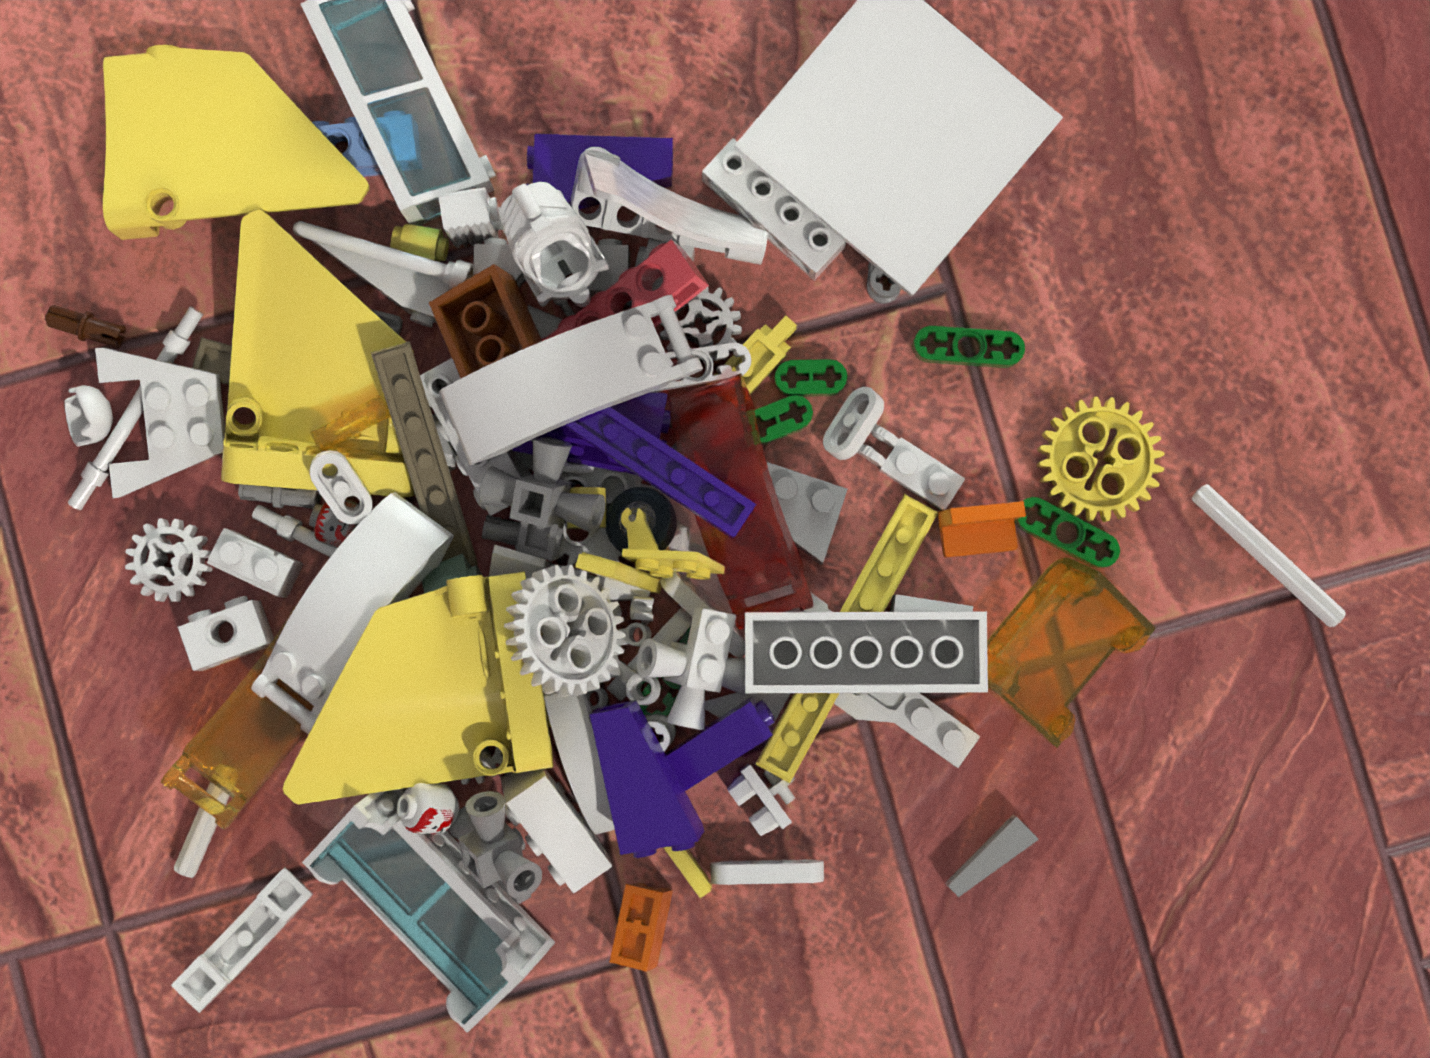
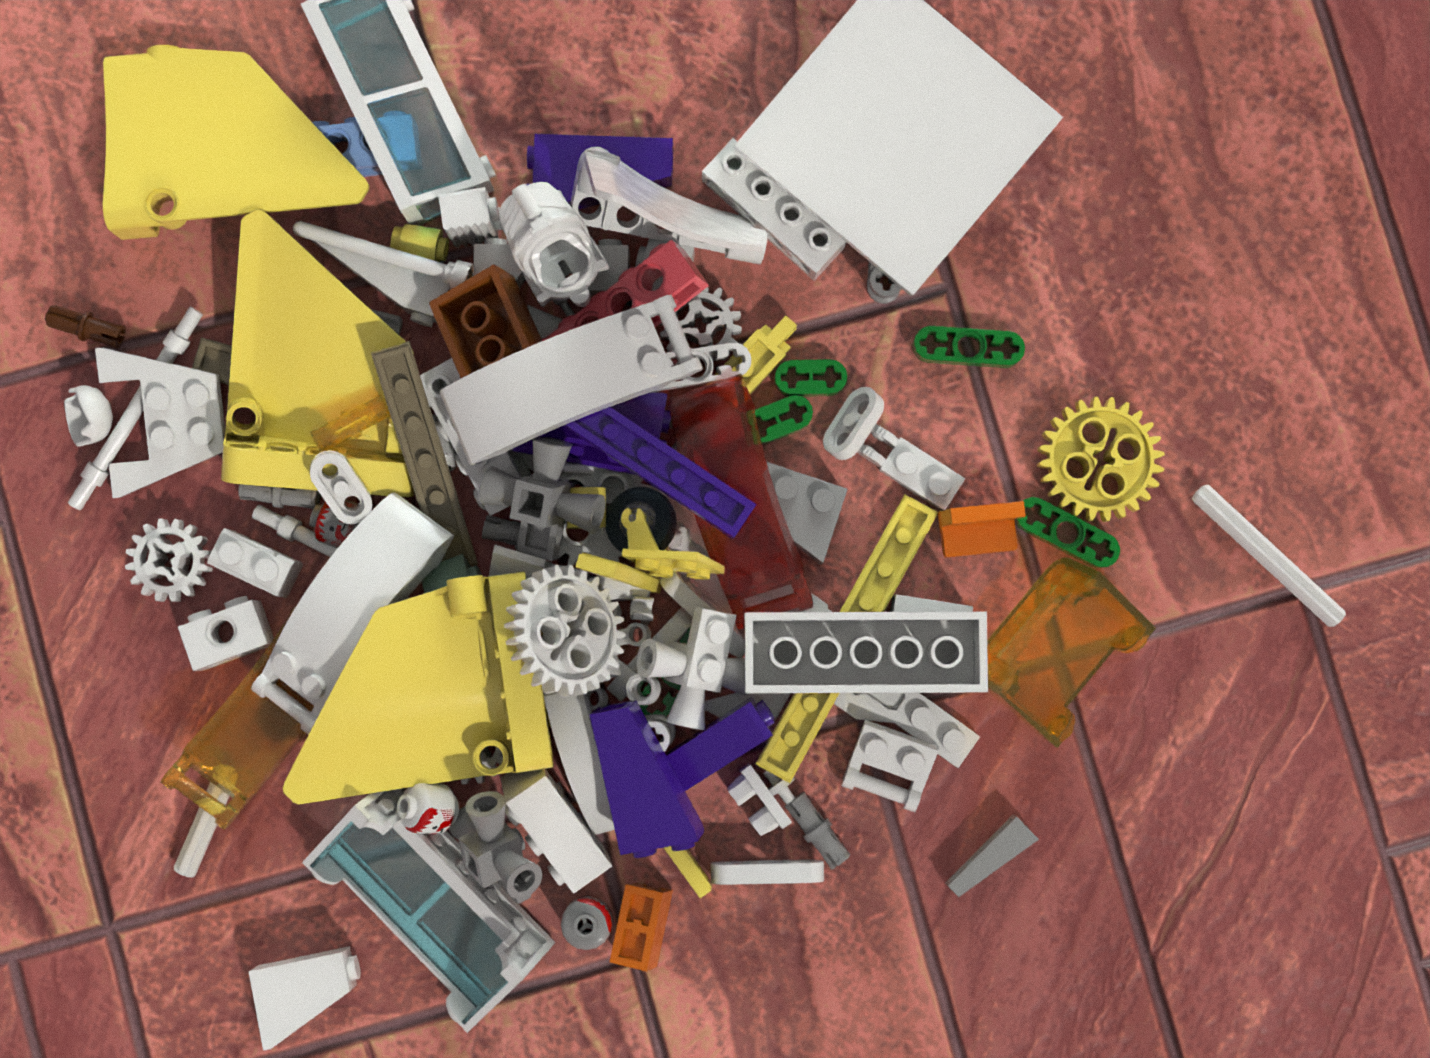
white slope [171,867,313,1013] -> none
none -> white slope [249,946,361,1051]
none -> light grey head [561,895,613,950]
none -> light grey pin [784,792,851,870]
none -> white plate [841,720,939,812]

